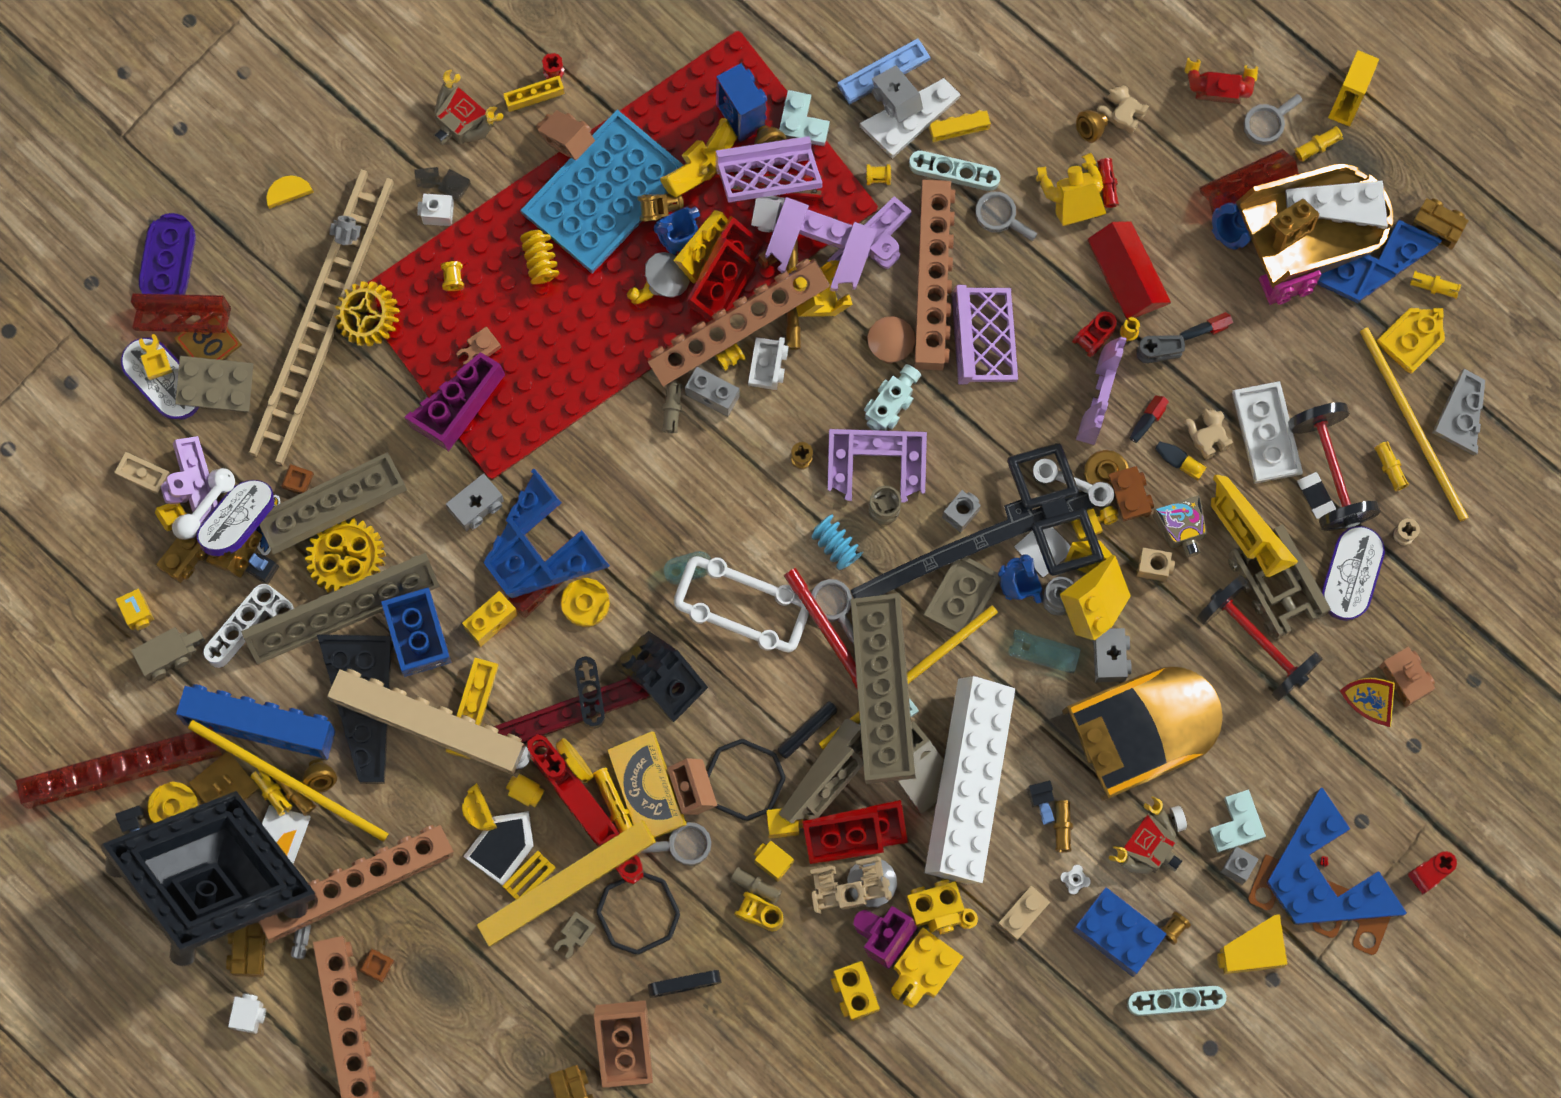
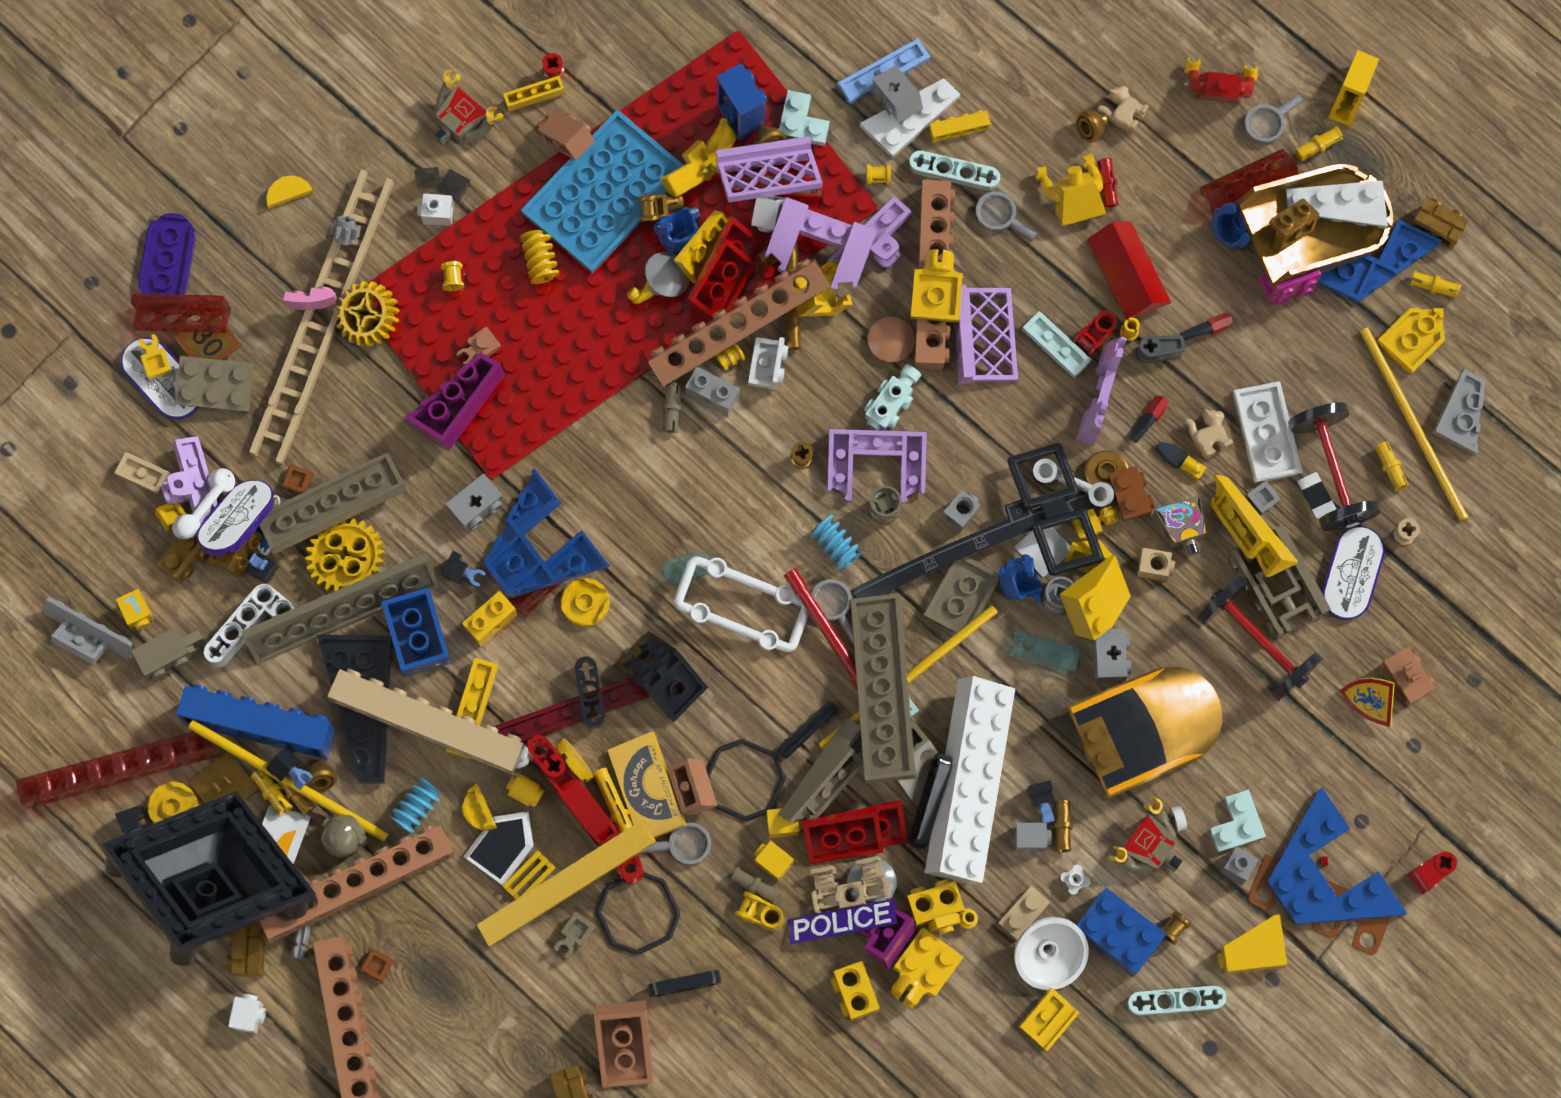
none -> light grey bracket [44,597,132,665]
none -> black piece [266,745,313,790]
none -> bright pink slope [283,286,338,310]
none -> dark tan cap [321,815,367,858]
none -> medium azure piece [389,777,440,834]
none -> black piece [442,551,486,588]
none -> dark purple sticker [788,899,897,945]
none -> black beam [909,753,951,849]
none -> yellow plate [910,249,963,322]
none -> light grey brick [1014,823,1051,851]
none -> white dish [1014,917,1089,990]
none -> yellow plate [1018,988,1080,1051]
none -> light aqua plate [1022,311,1092,379]
none -> light grey tile [1246,481,1281,516]

